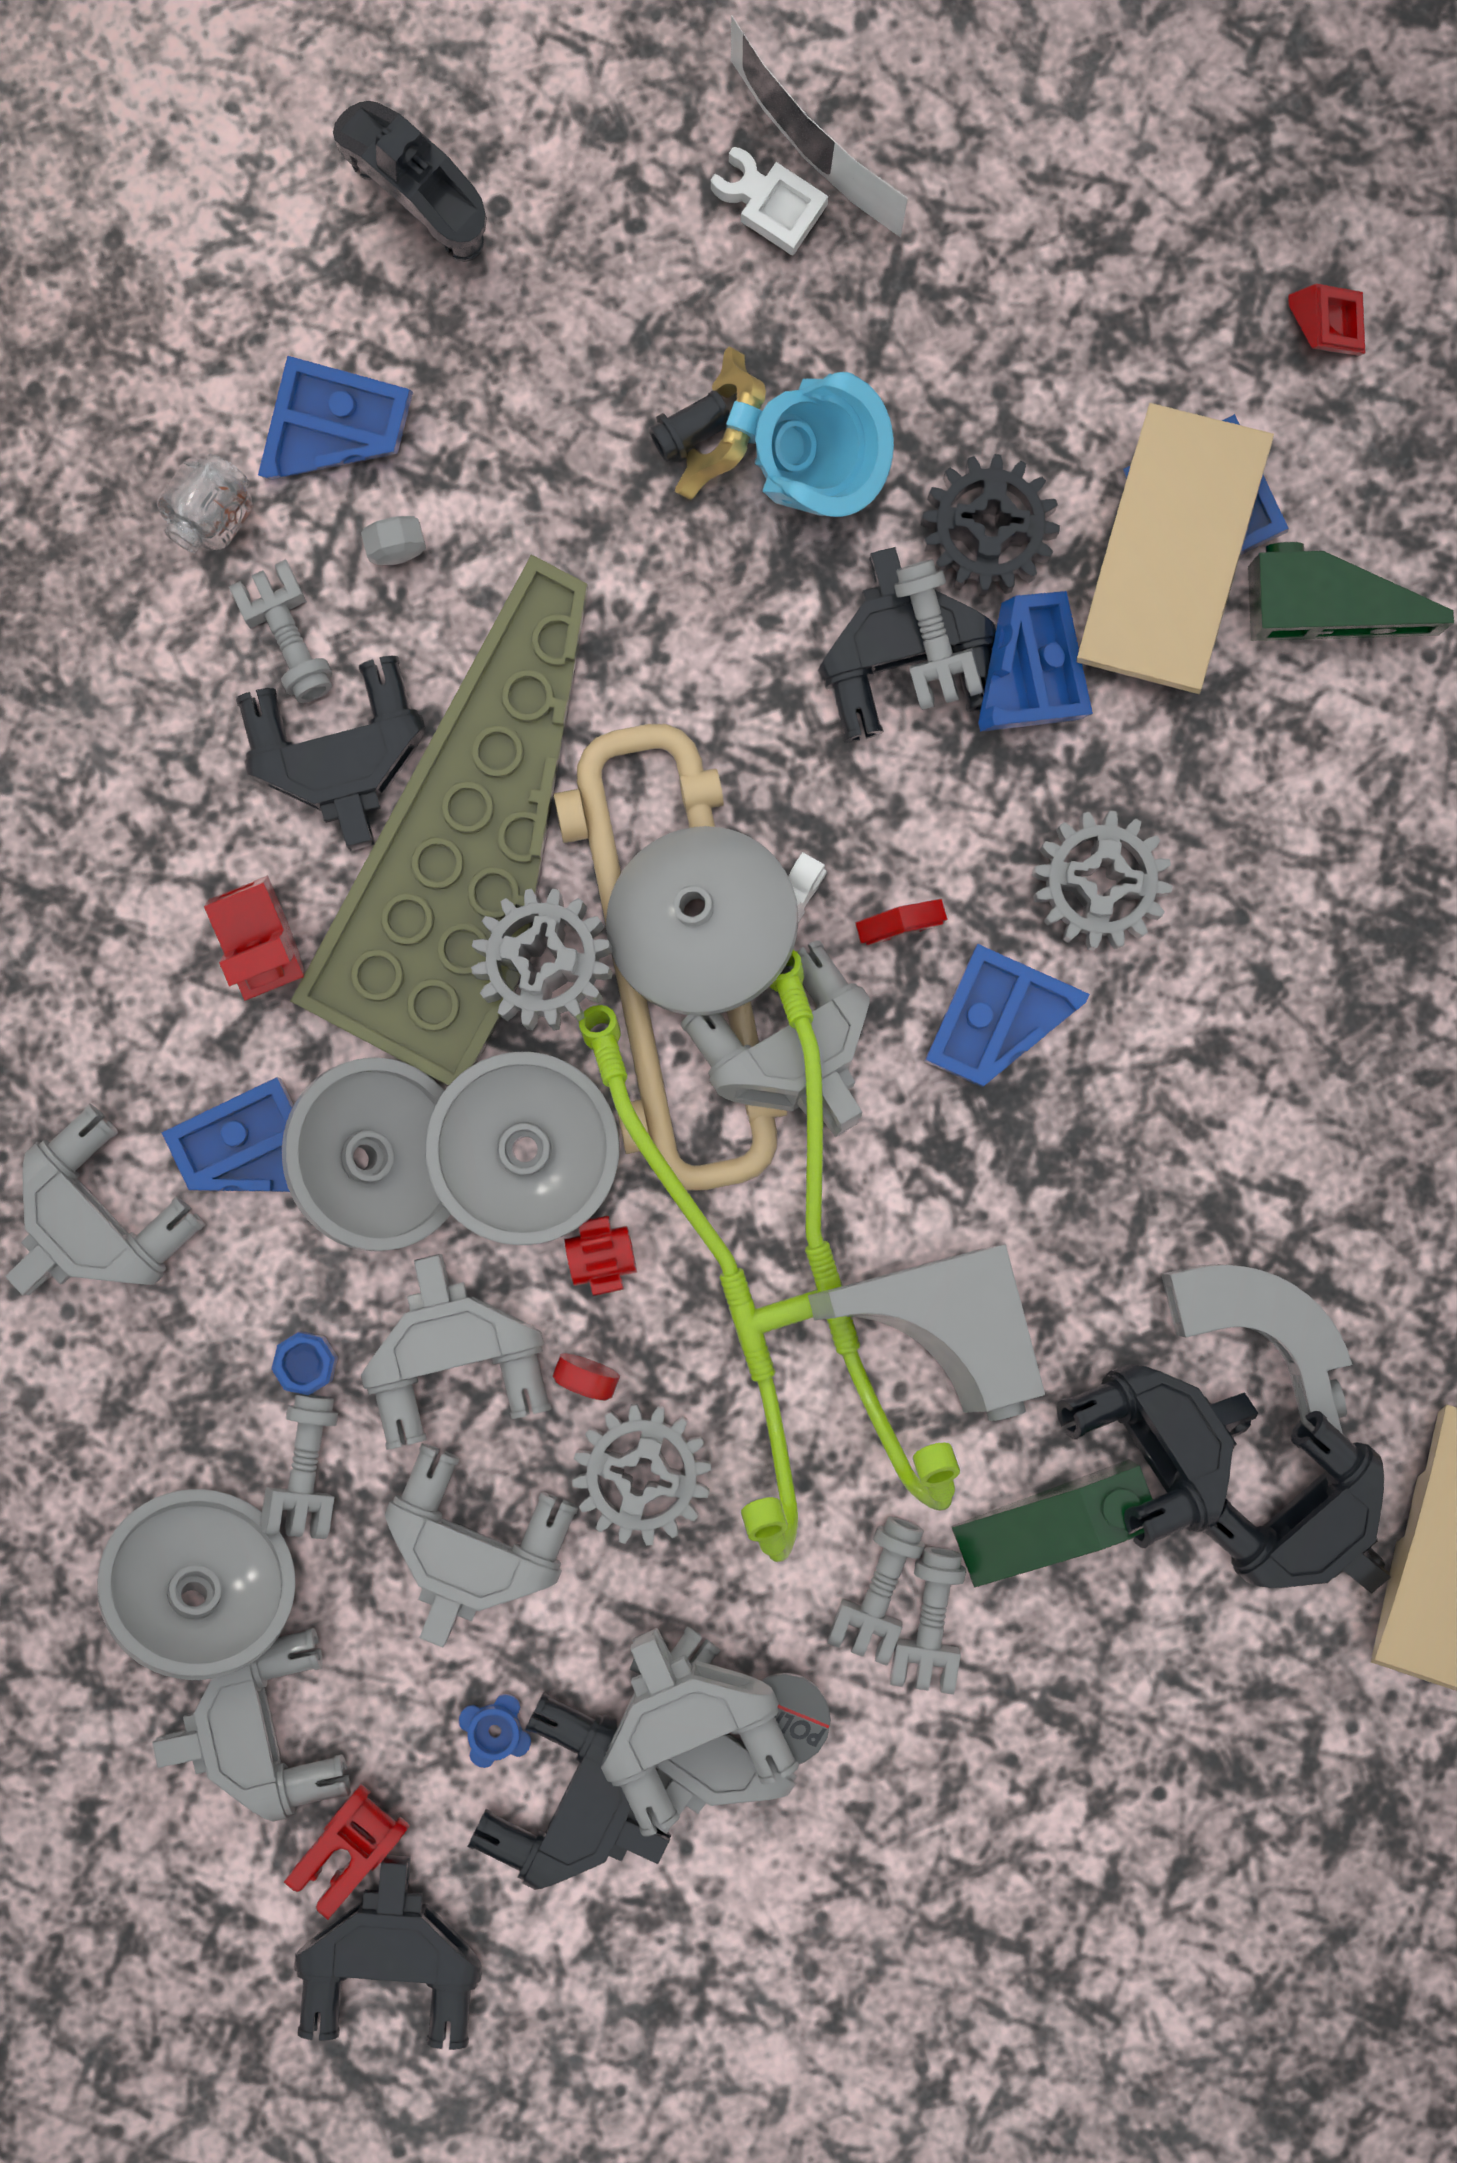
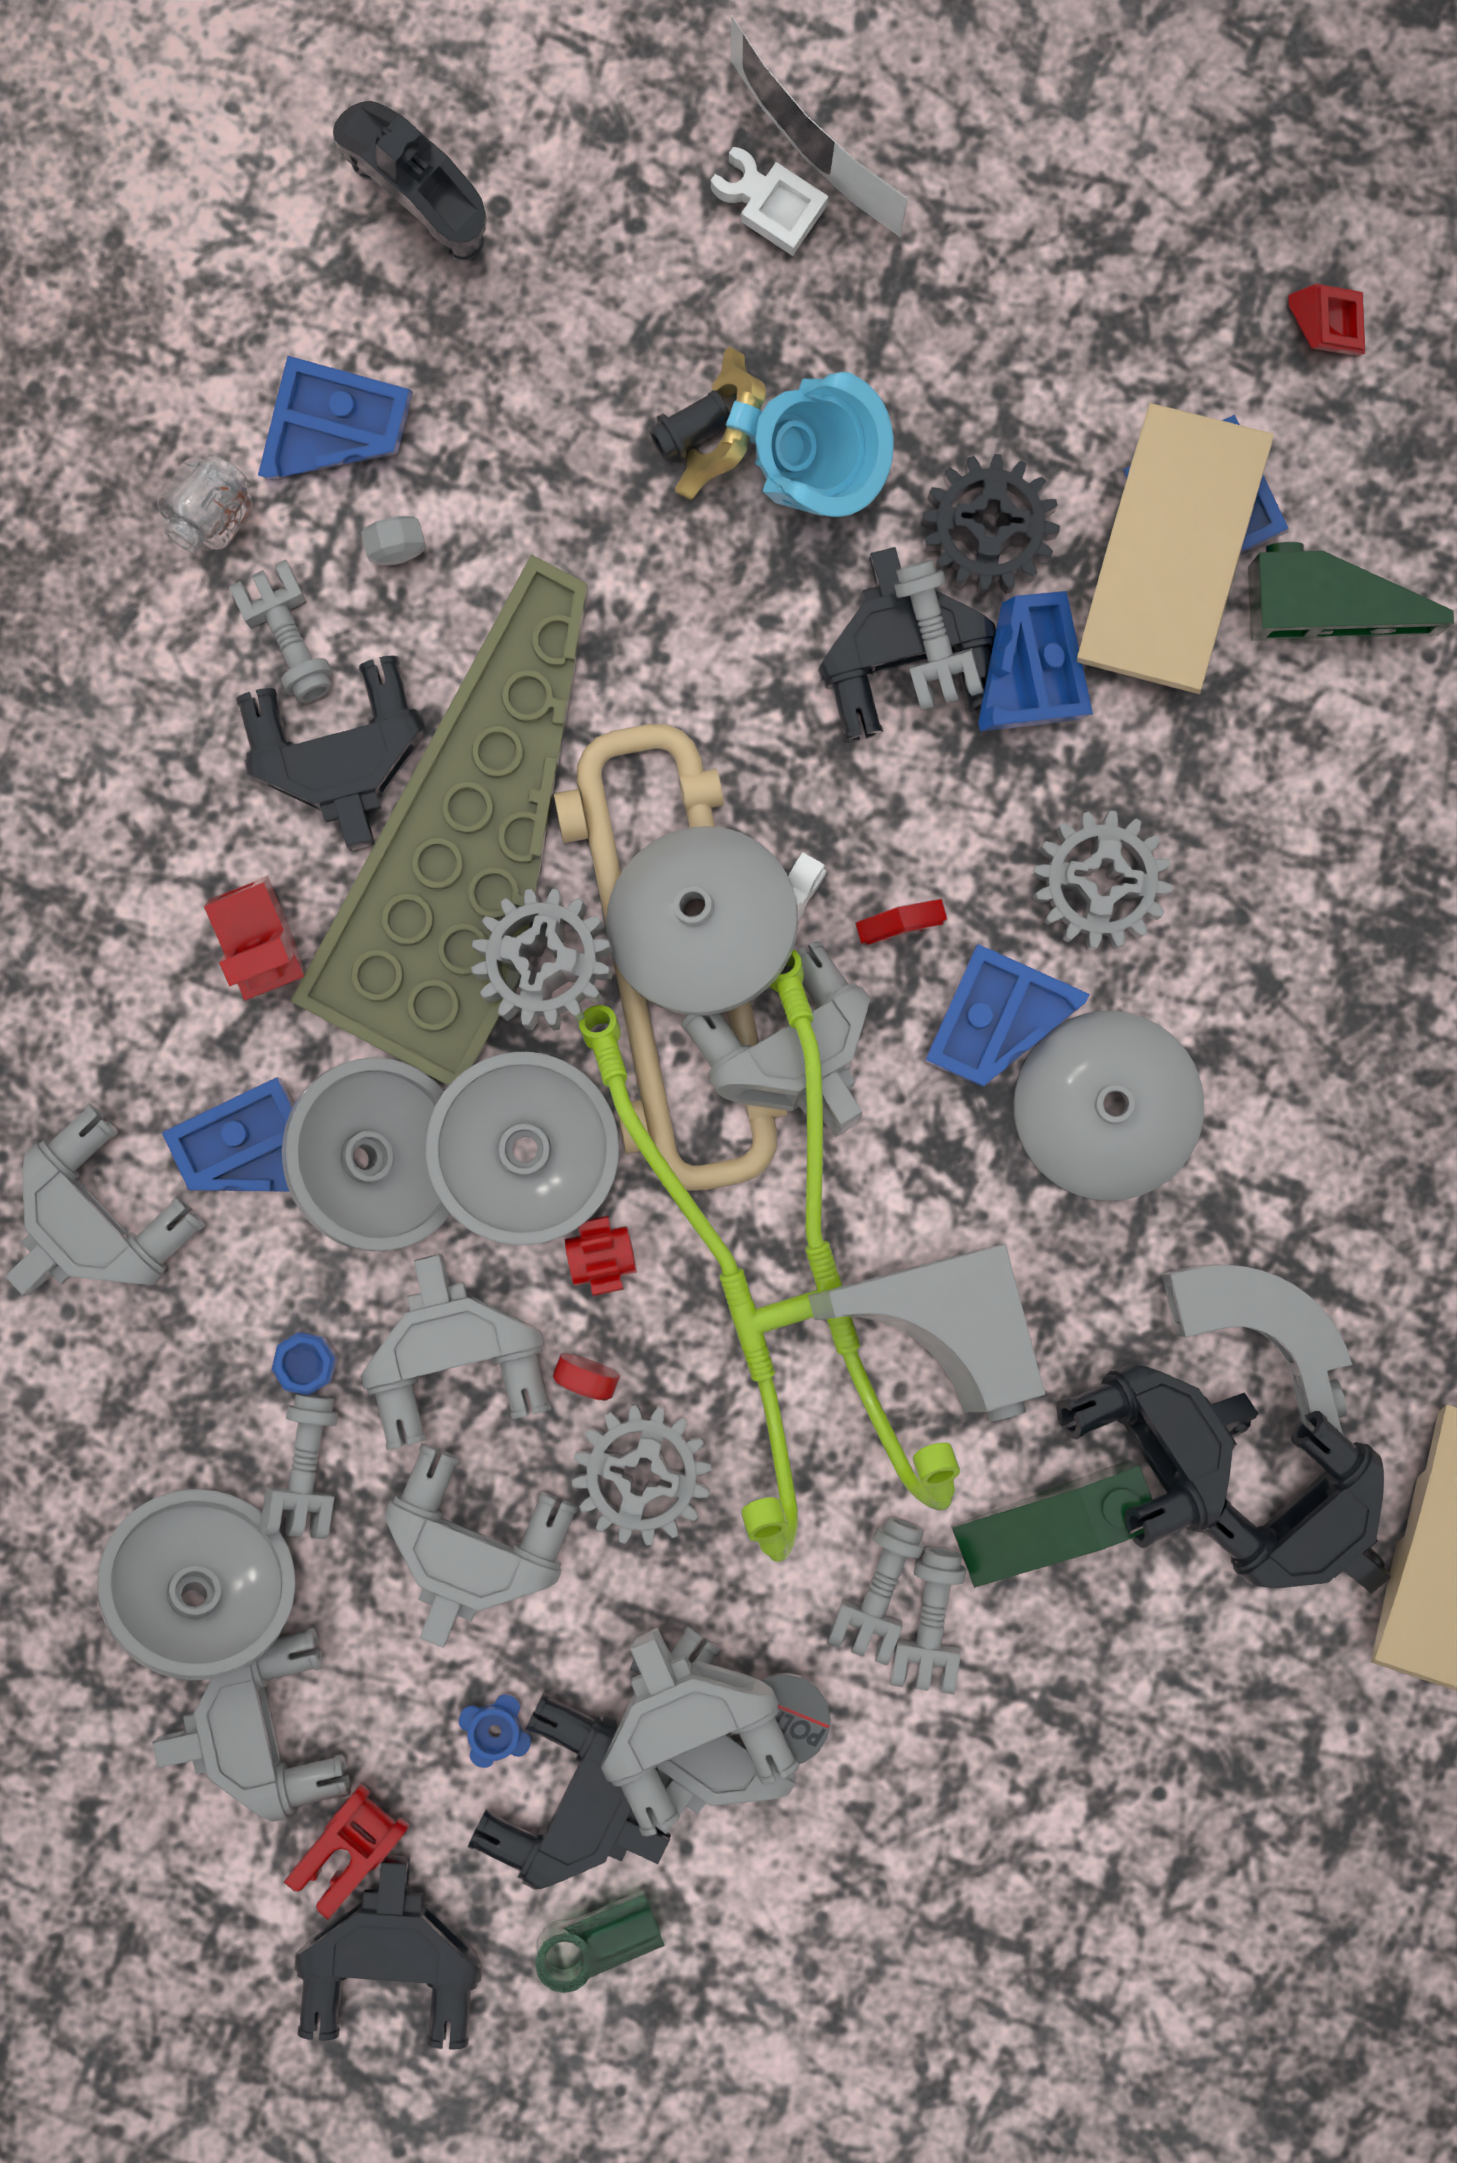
none -> clear green piece [535,1890,665,1993]
none -> light grey dish [1013,1011,1204,1201]

